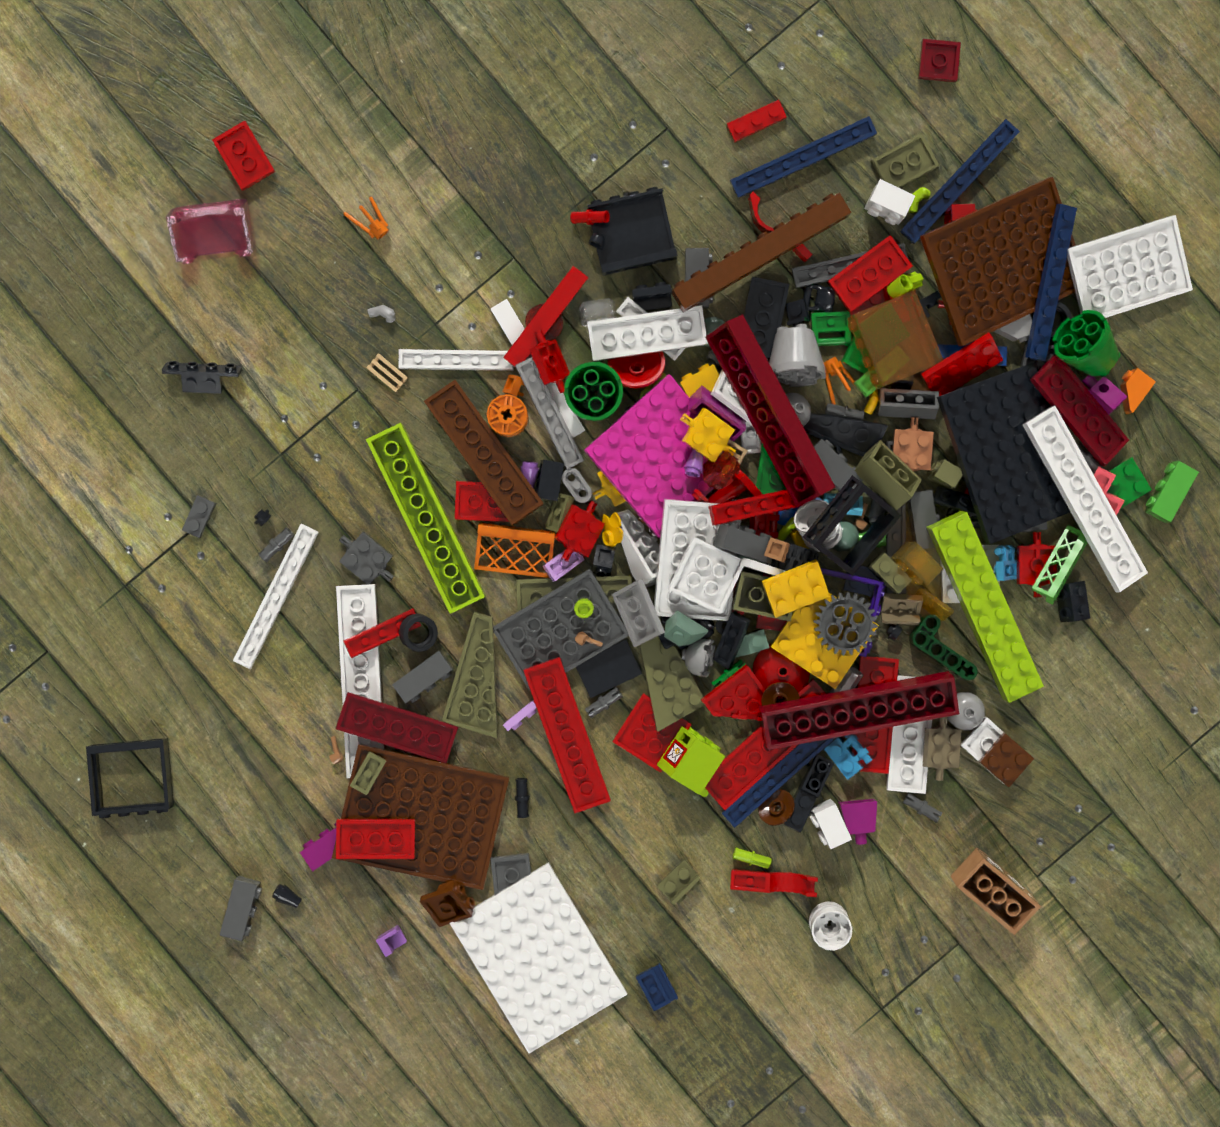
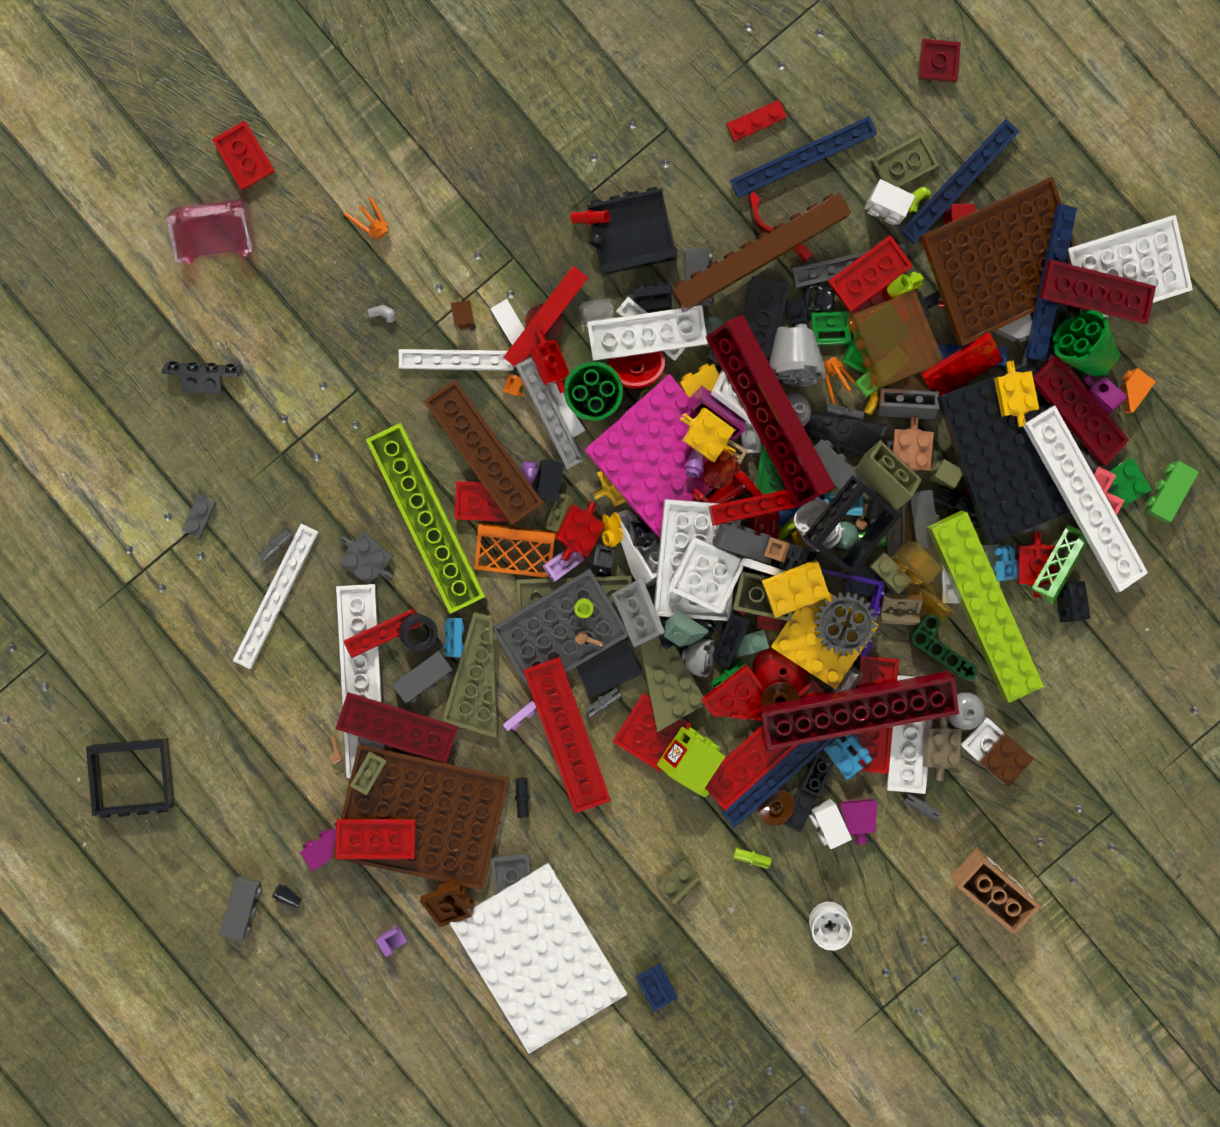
black plate [254,509,272,526] -> none
tan tile [366,353,408,393] -> none
orange wheel [487,394,529,438] -> none
light grey plate [562,468,592,503] -> none
red piece [730,869,818,897] -> none
black plate [886,624,903,641] -> none
black tile [891,370,914,390] -> none
none -> dark azure plate [443,618,464,657]
none -> reddish brown brick [451,300,475,331]
none -> black bracket [627,522,658,548]
none -> yellow plate [994,361,1039,427]
none -> dark red plate [1039,260,1156,324]

